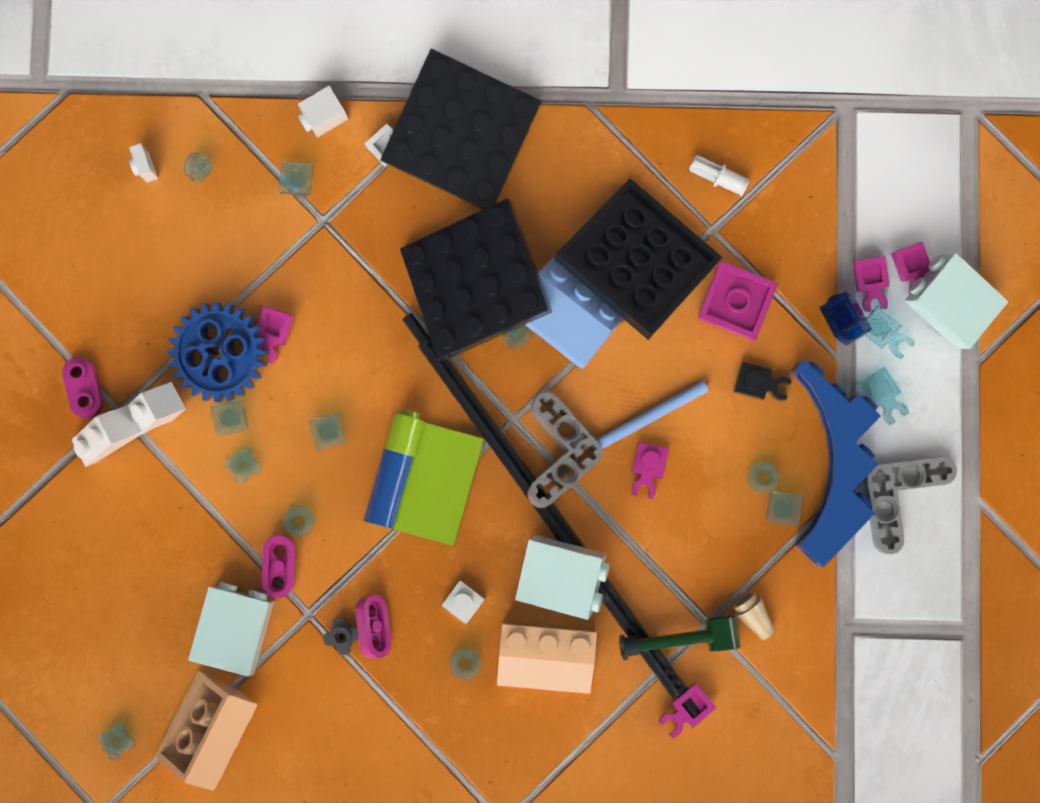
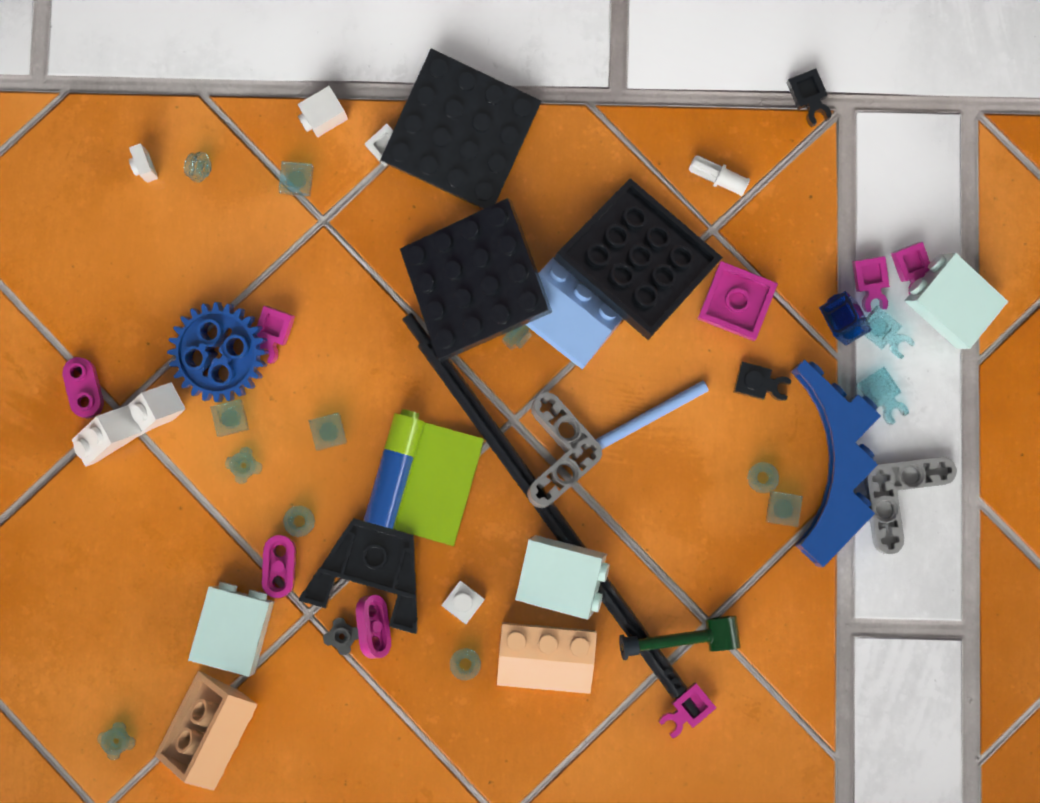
dark pink plate [631,442,669,499] -> none
tan cone [733,592,776,640] -> none
none -> black wing [299,518,418,634]
none -> black plate [786,68,832,127]

